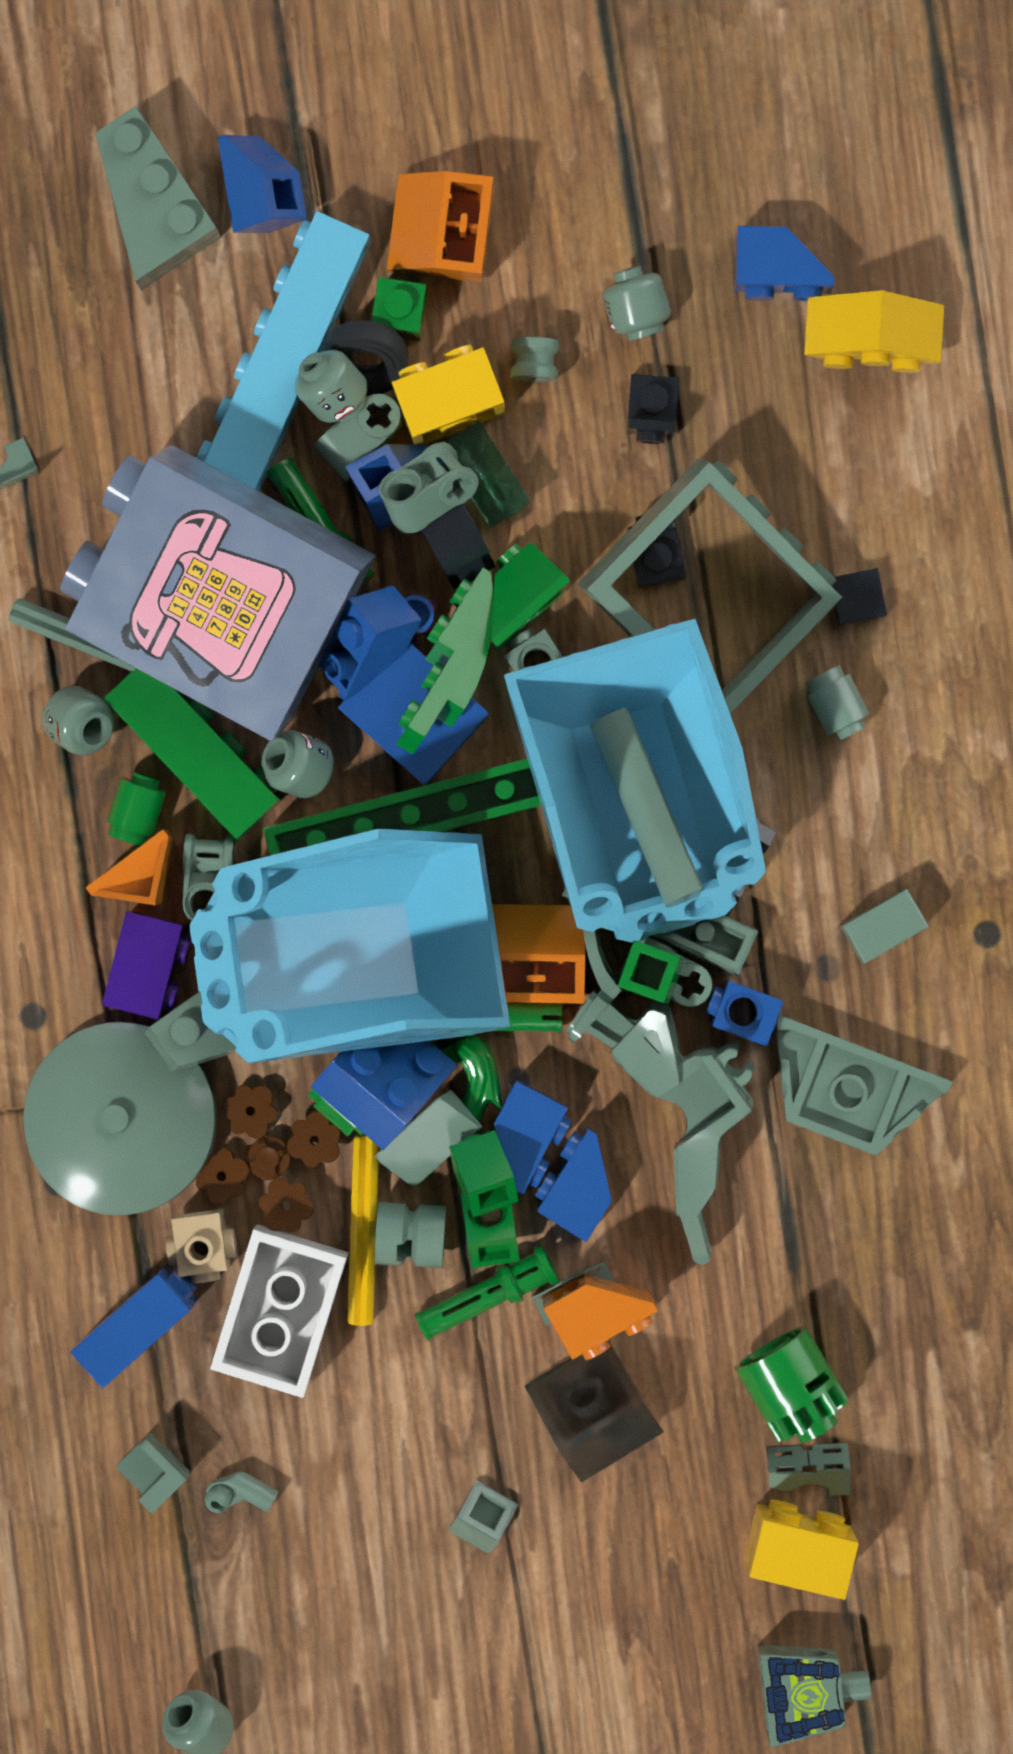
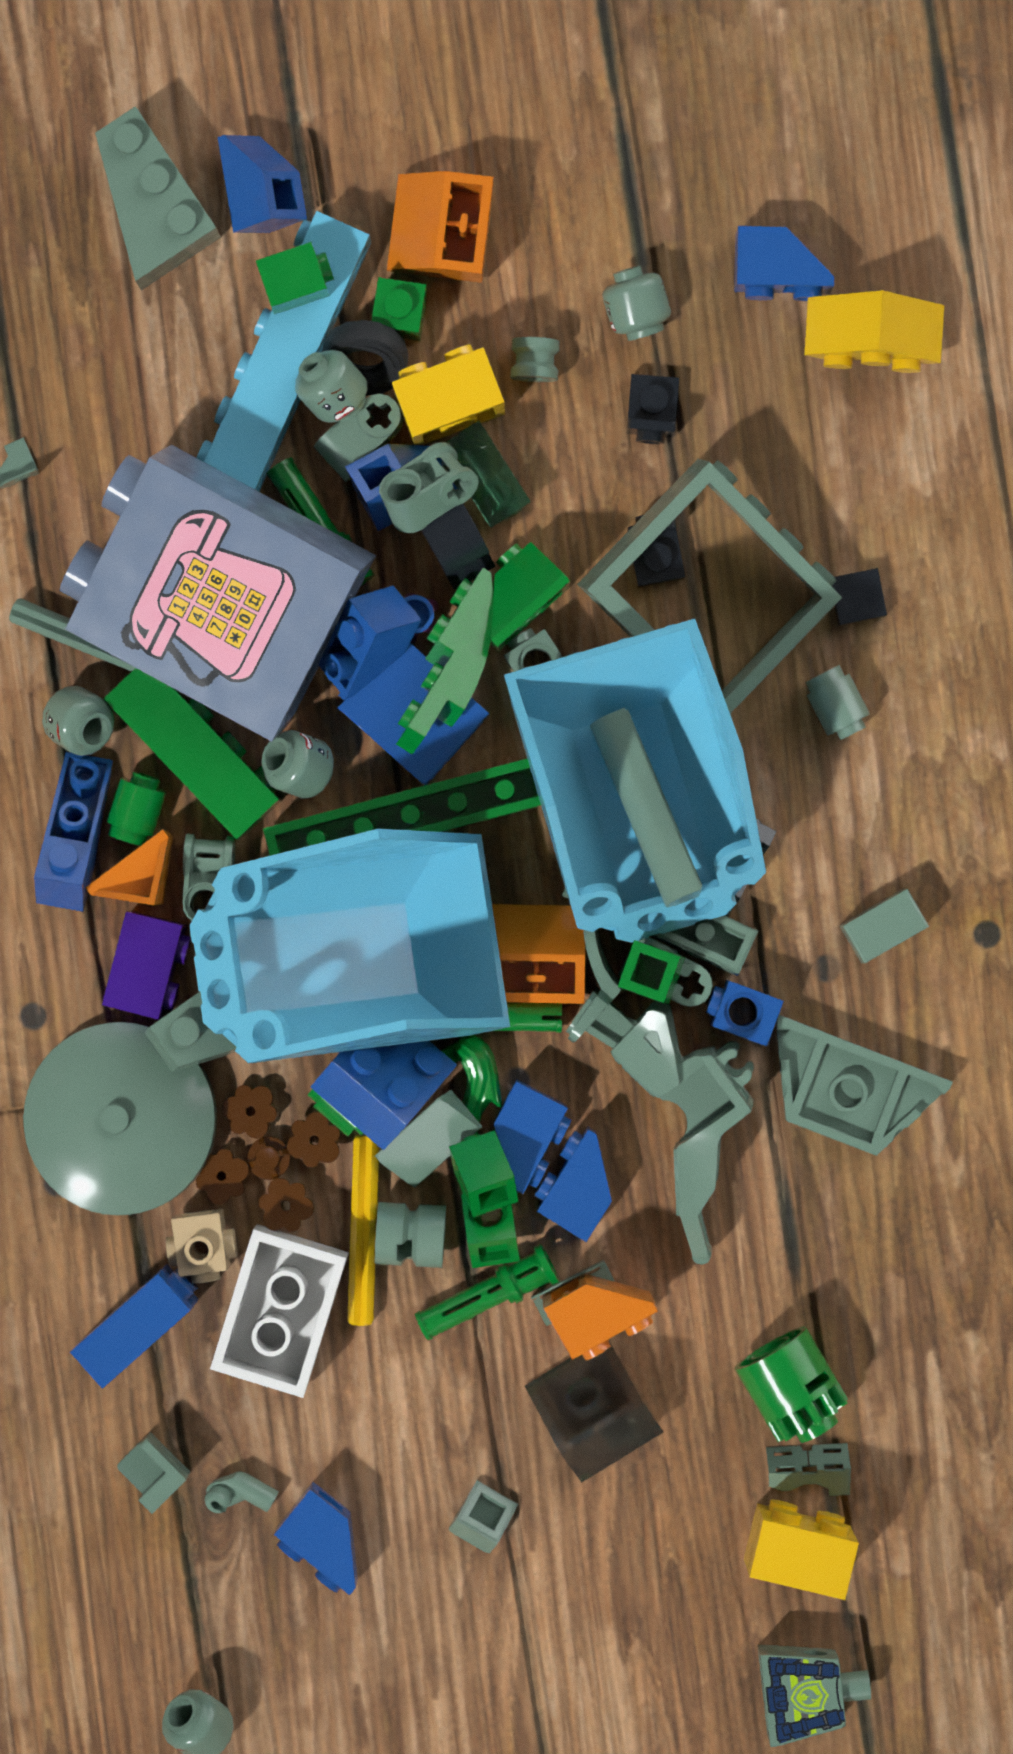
none -> blue slope [34,752,113,912]
none -> green brick [256,242,334,315]
none -> blue slope [274,1482,358,1595]

